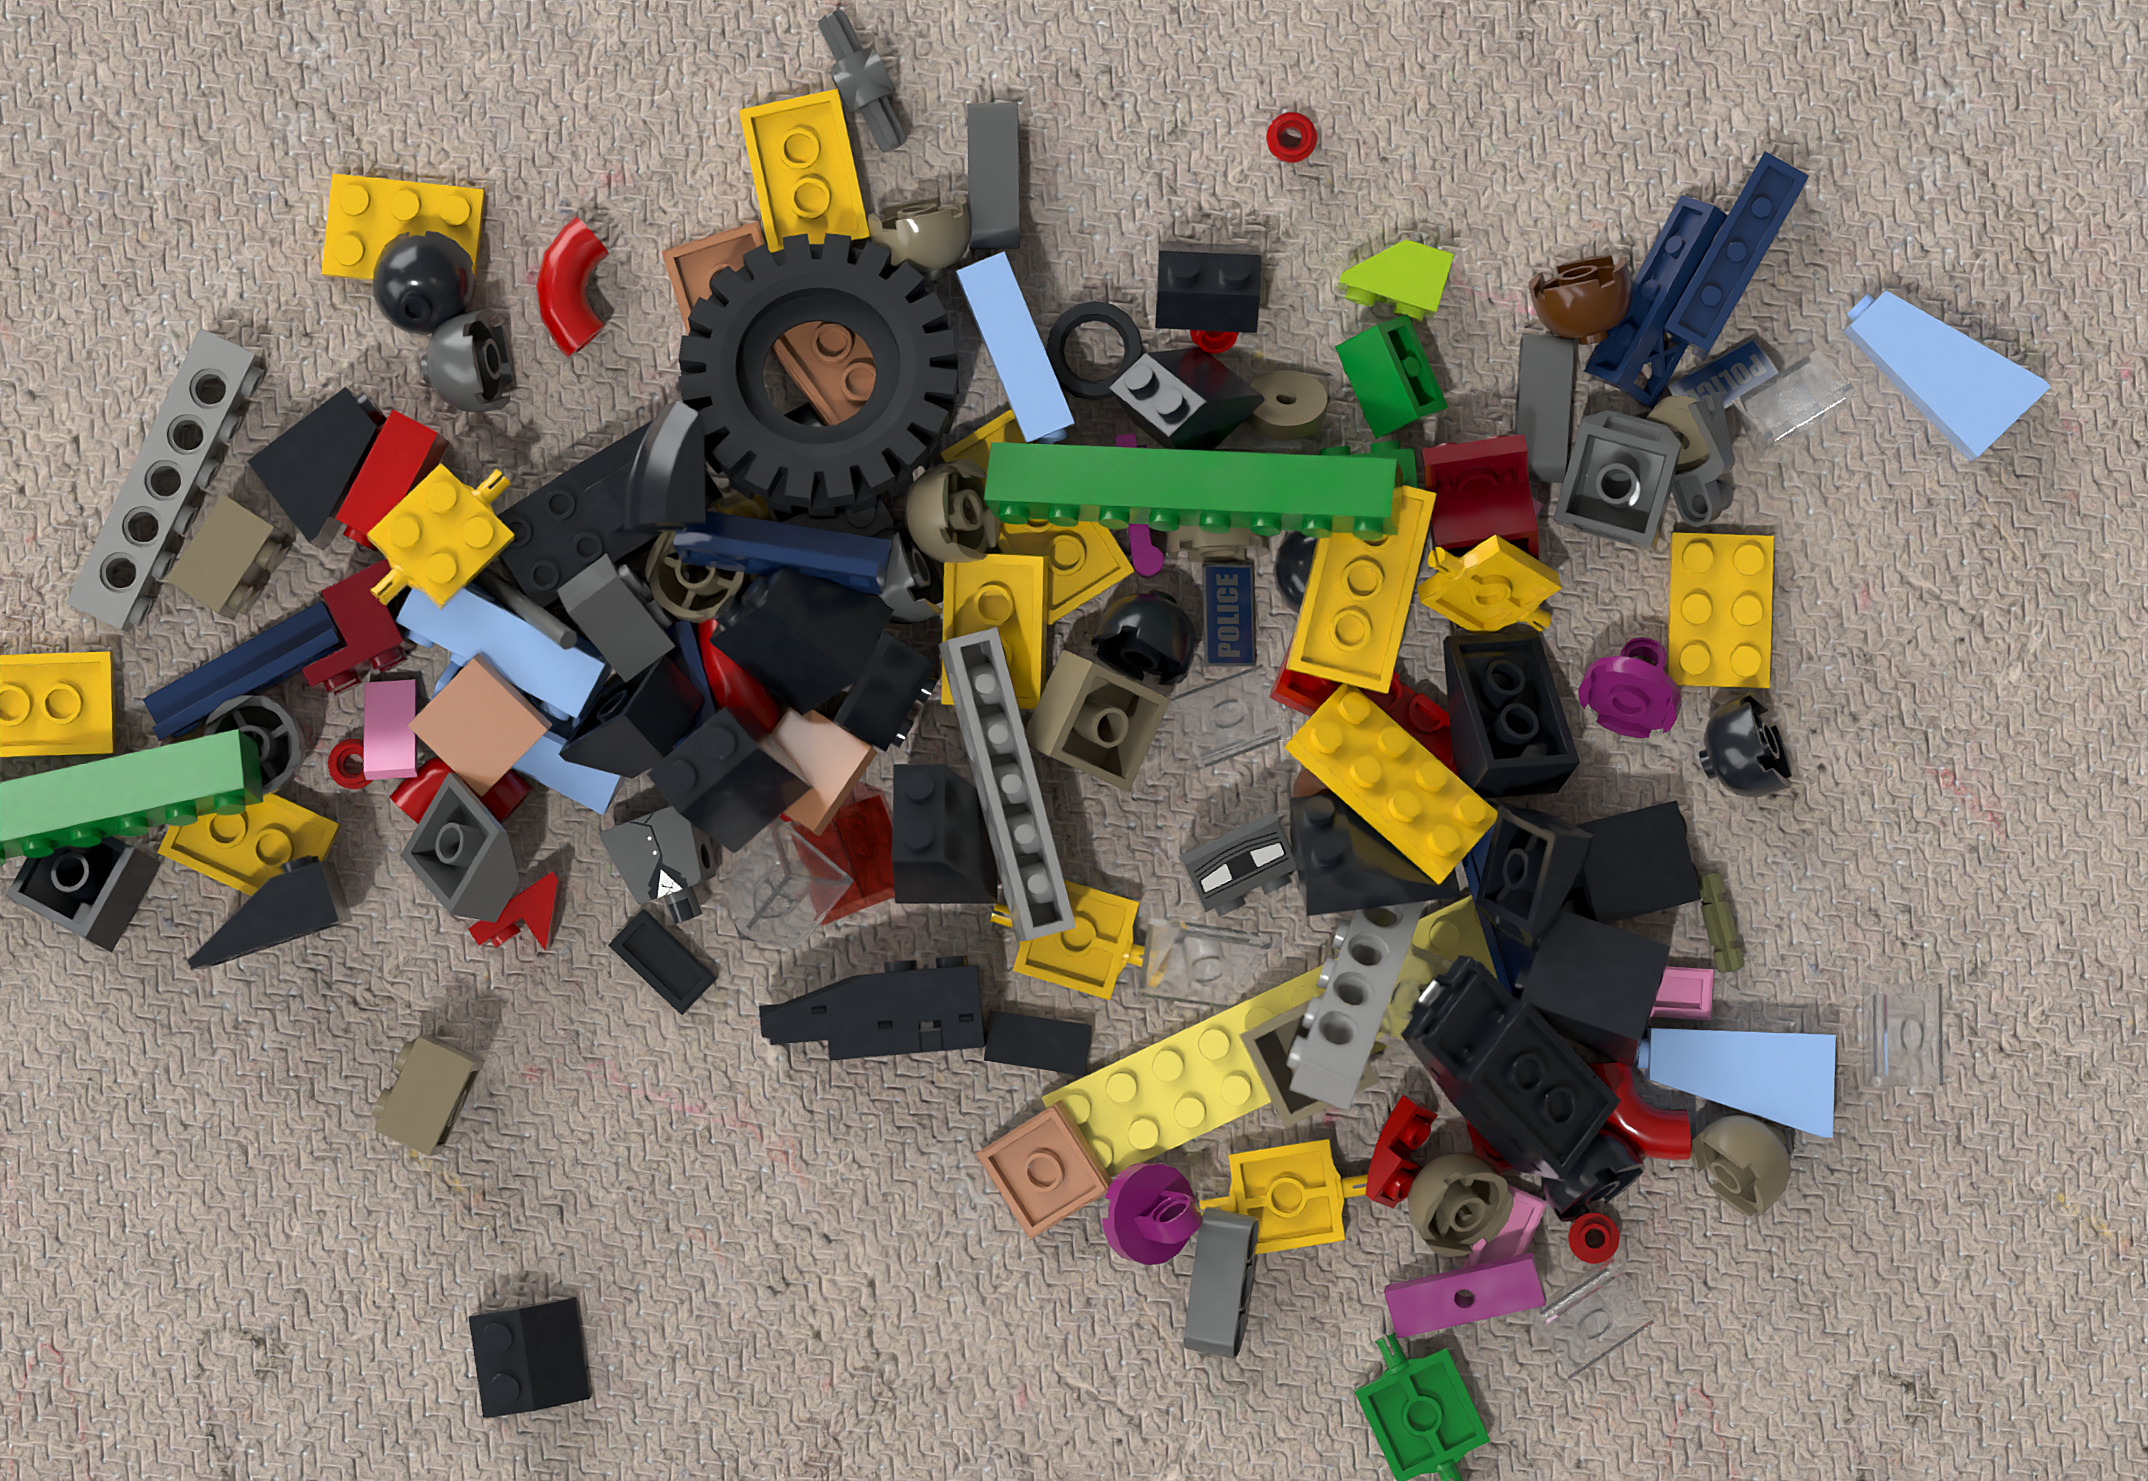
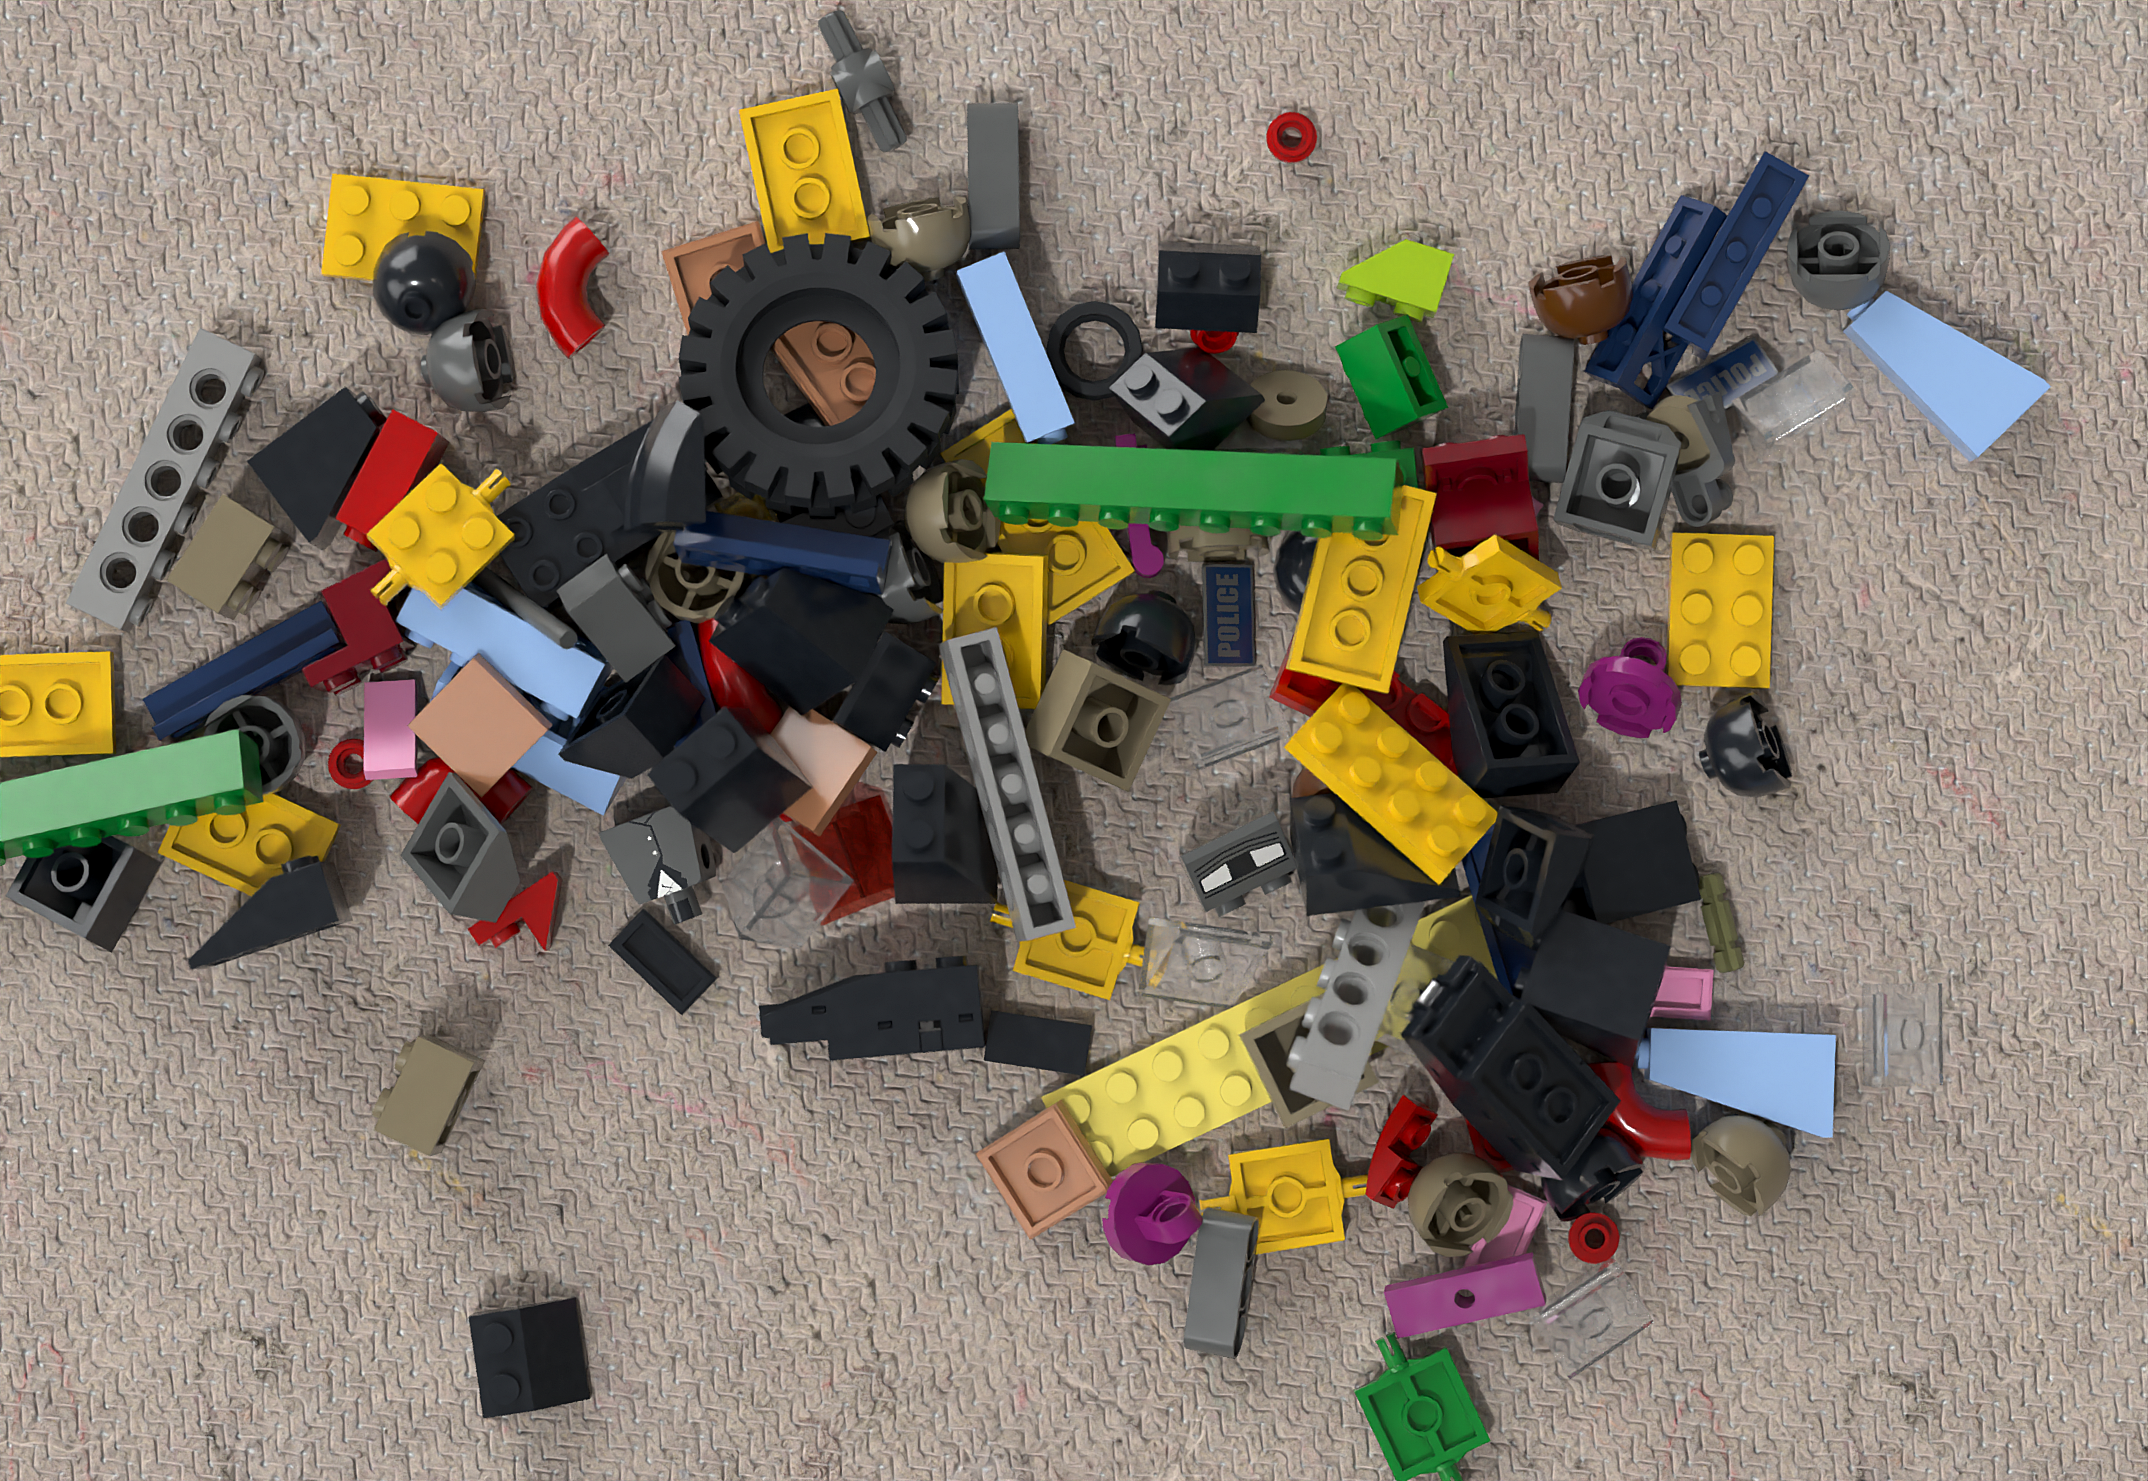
none -> dark grey cylinder [1787,210,1890,311]

